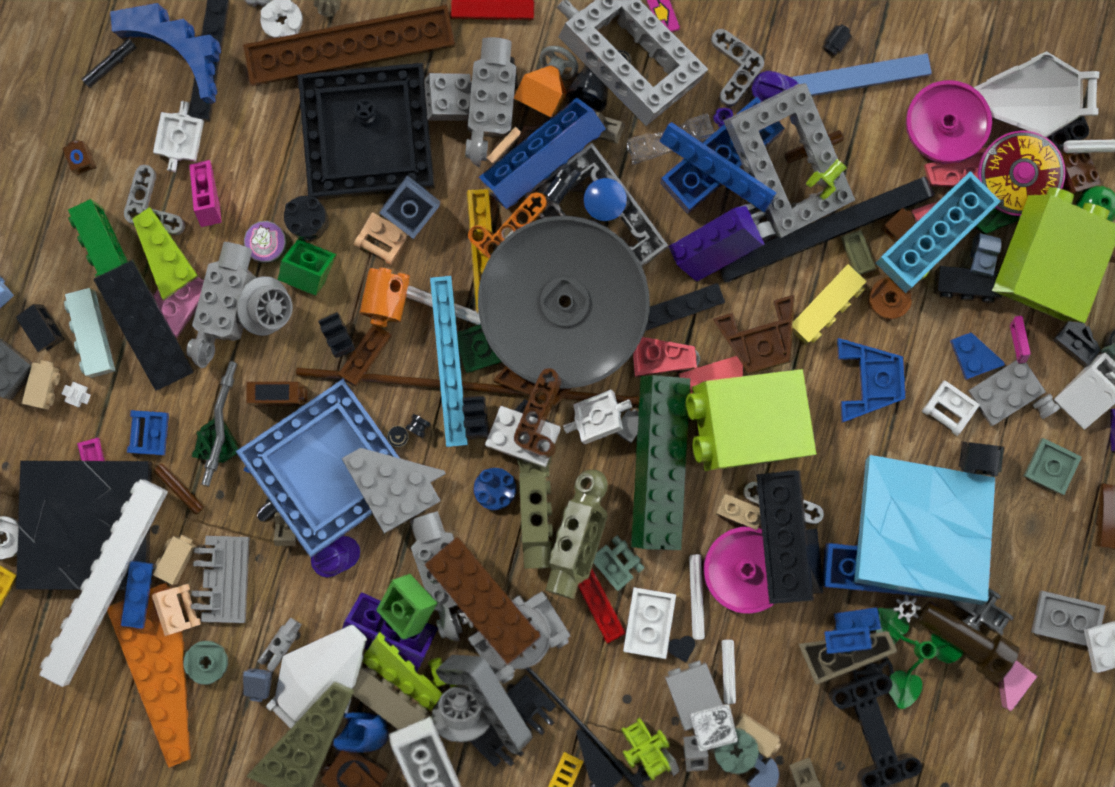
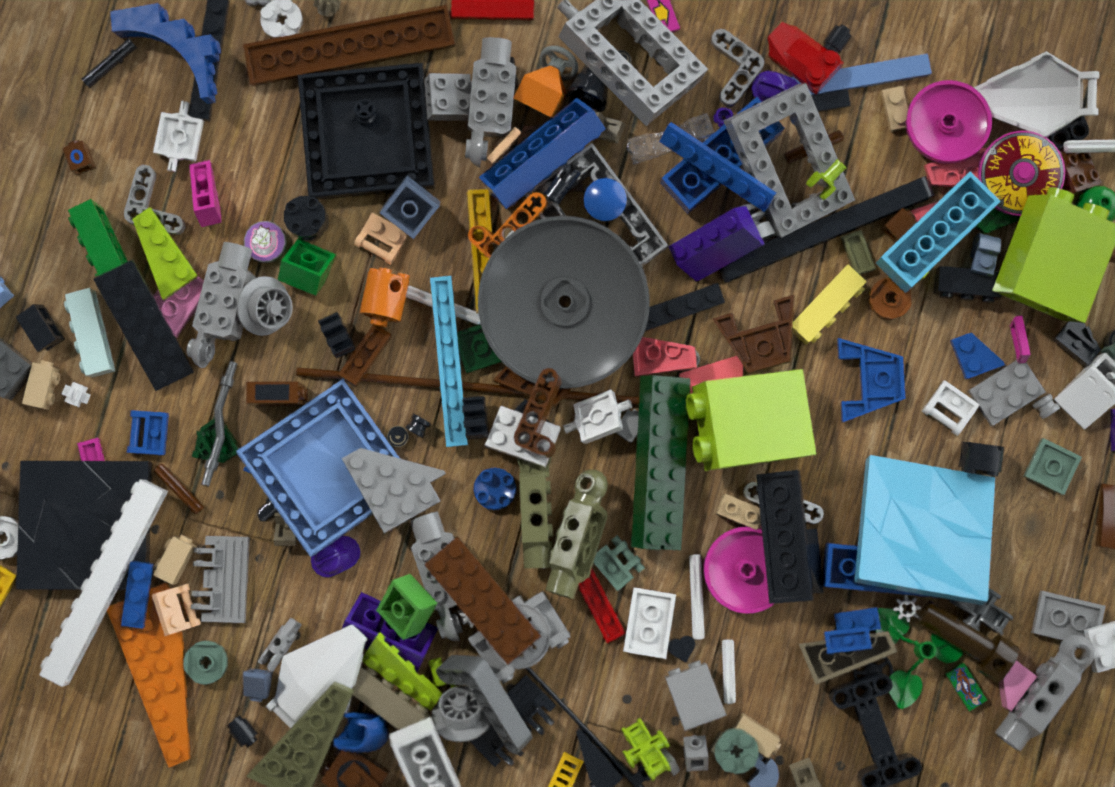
white sticker [691,704,738,751] -> none
none -> black brick [227,715,258,748]
none -> red slope [767,22,844,95]
none -> black piece [811,90,851,112]
none -> tan plate [881,86,908,132]
none -> tile [945,662,987,712]
none -> light grey brick [994,635,1094,752]

